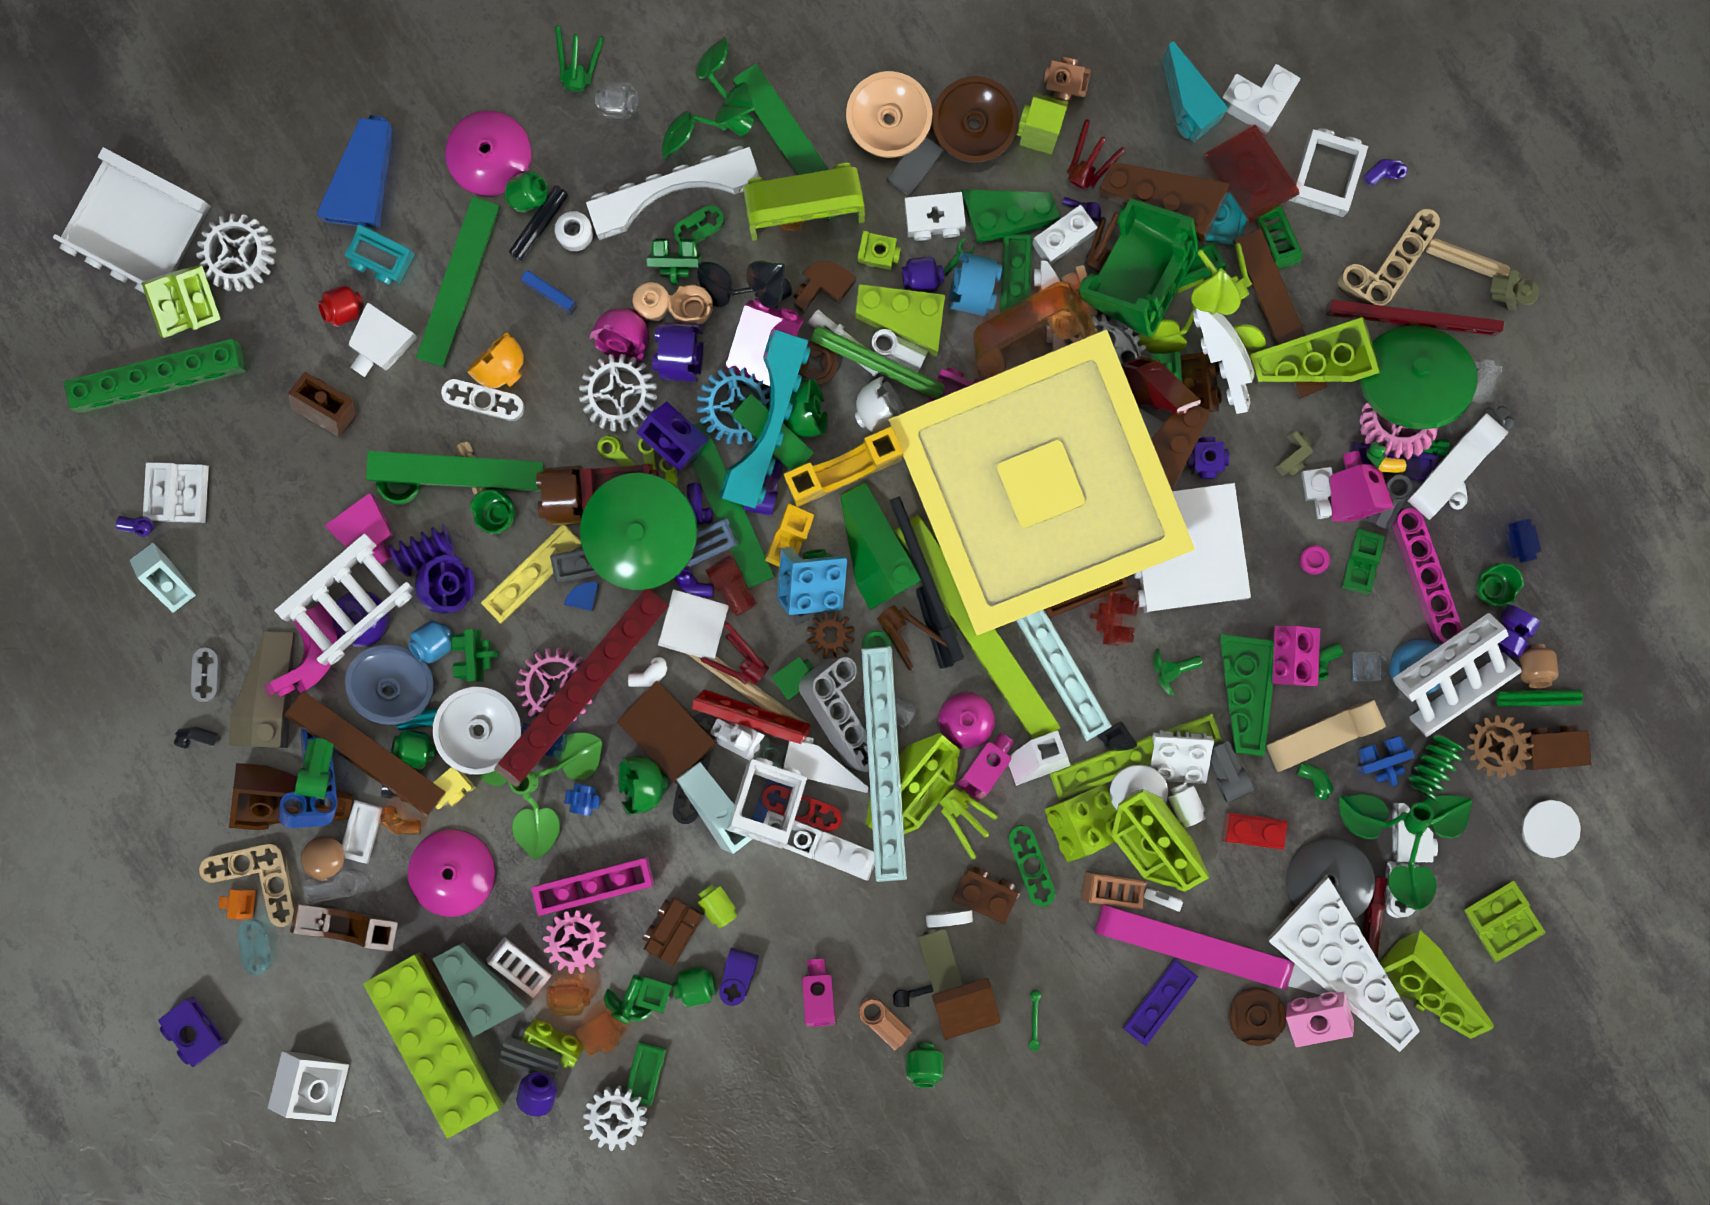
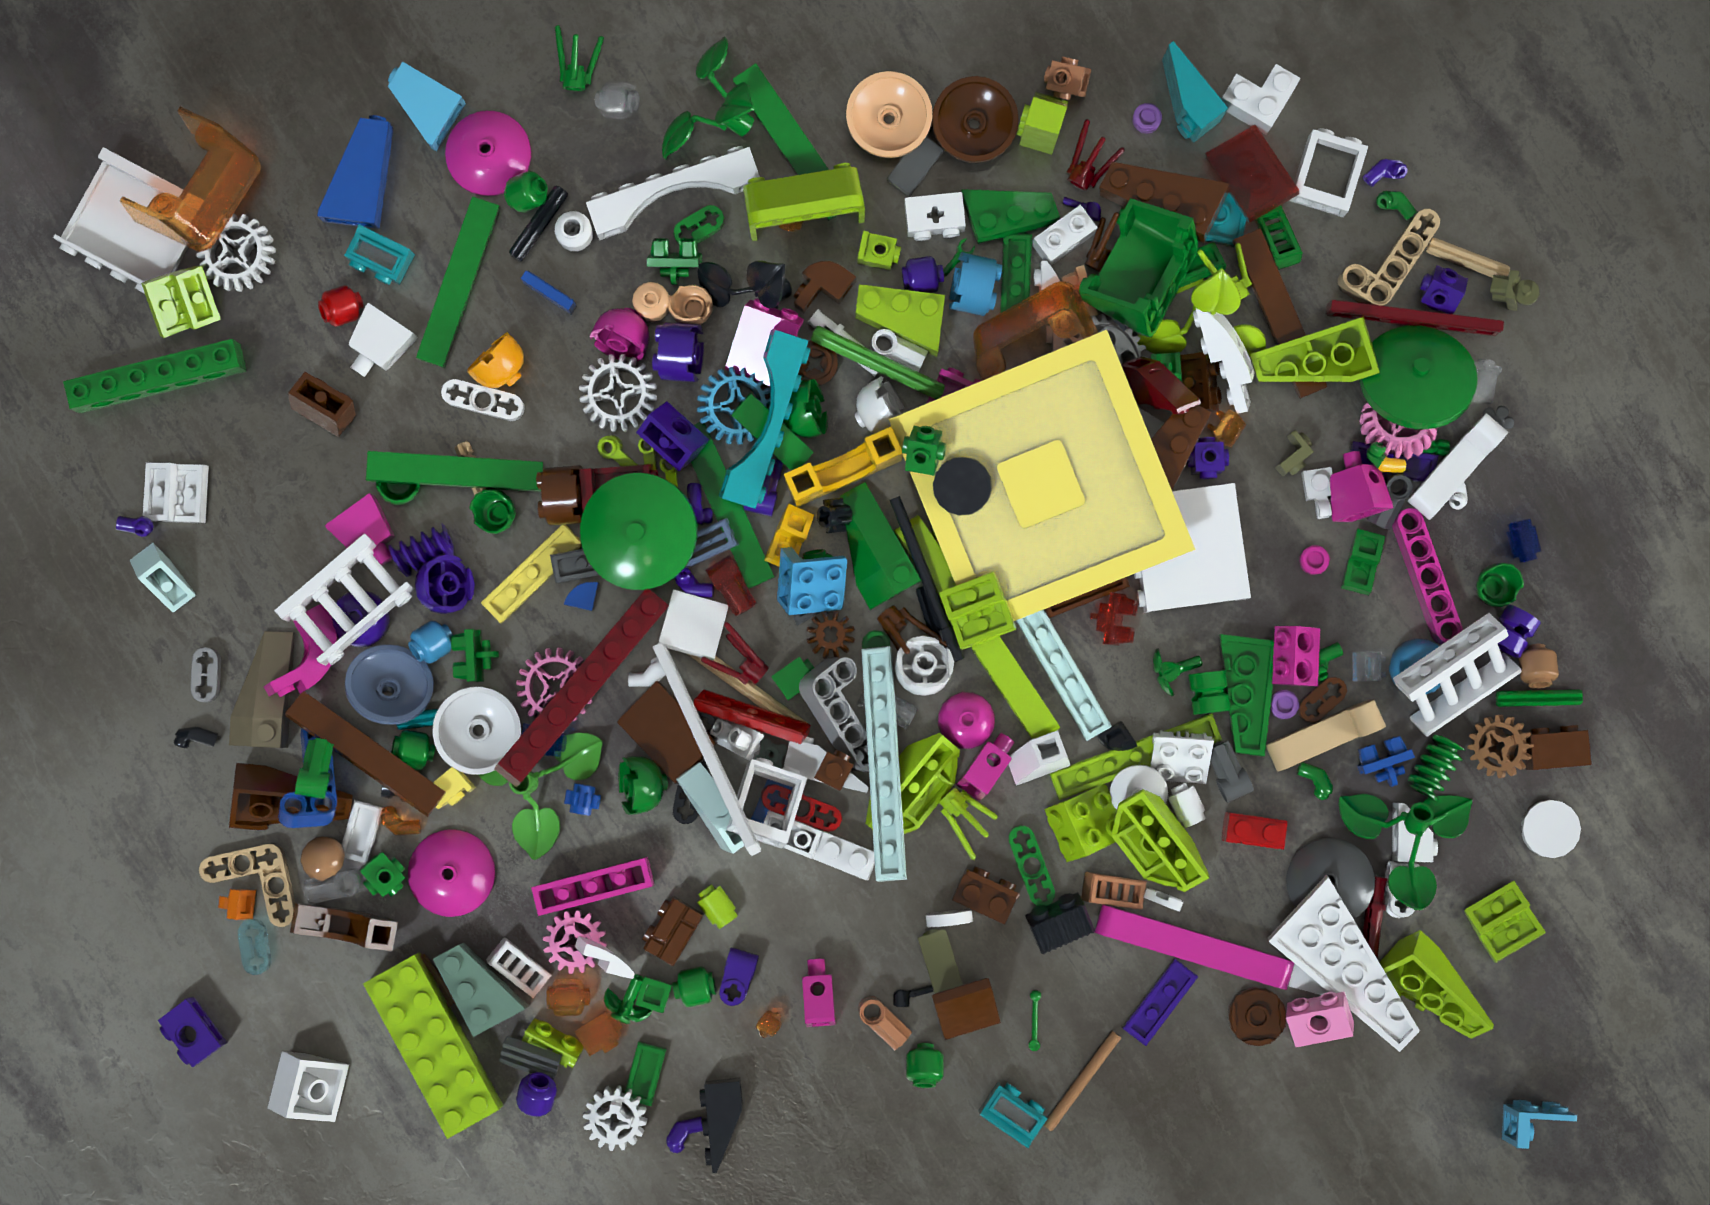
none -> clear orange windscreen [120,106,261,251]
none -> green brick [359,851,405,897]
none -> medium azure slope [388,62,466,152]
none -> white slope [575,936,635,979]
none -> white tile [653,642,761,856]
none -> dark purple arm [666,1116,703,1153]
none -> black slope [700,1078,743,1173]
none -> clear orange plate [756,1010,782,1038]
none -> reddish brown brick [814,749,853,791]
none -> black gear [817,498,852,533]
none -> white cylinder [895,636,954,696]
none -> green brick [902,426,946,476]
none -> black tile [933,457,992,516]
none -> lime slope [939,572,1017,650]
none -> teal window [978,1082,1048,1148]
none -> black brick [1025,892,1095,954]
none -> medium nougat bar [1044,1031,1121,1131]
none -> medium lavender tile [1132,103,1162,134]
none -> green wheel [1188,670,1231,715]
none -> clear orange tile [1207,409,1246,448]
none -> medium lavender tile [1270,690,1299,719]
none -> reddish brown beam [1297,677,1347,722]
none -> green arm [1376,191,1418,221]
none -> dark purple brick [1419,265,1468,314]
none -> medium azure bracket [1502,1100,1577,1149]

